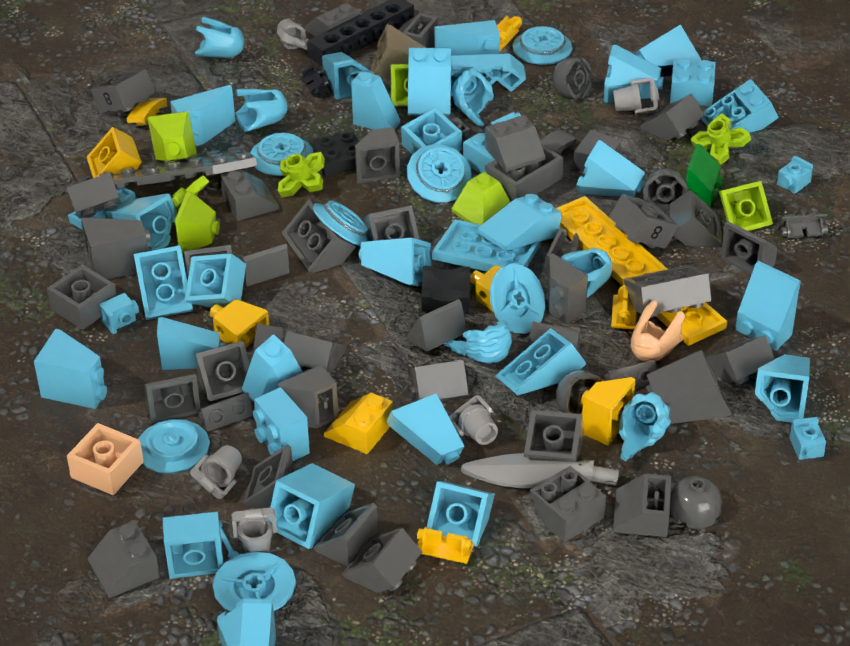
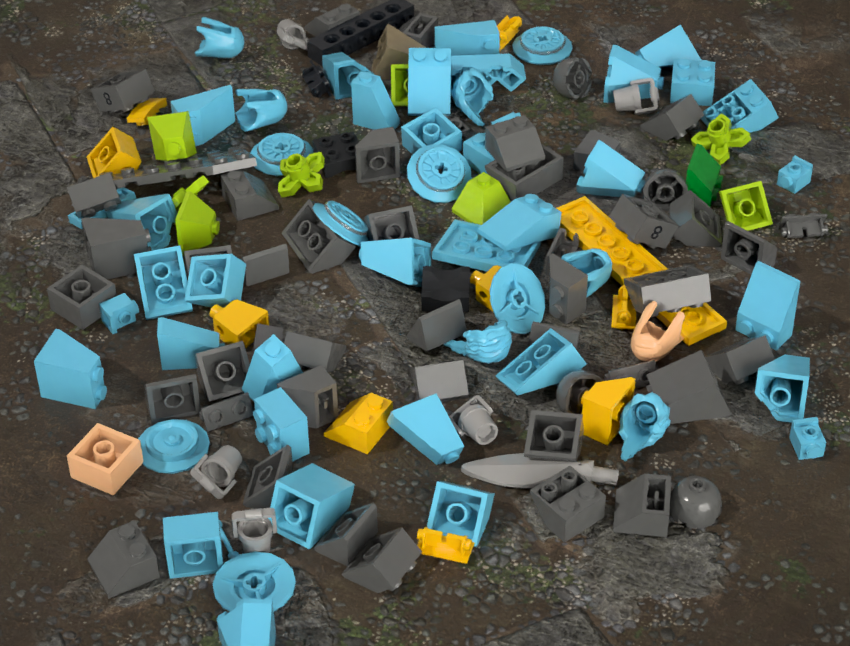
dark grey slope [540,129,577,156] -> none

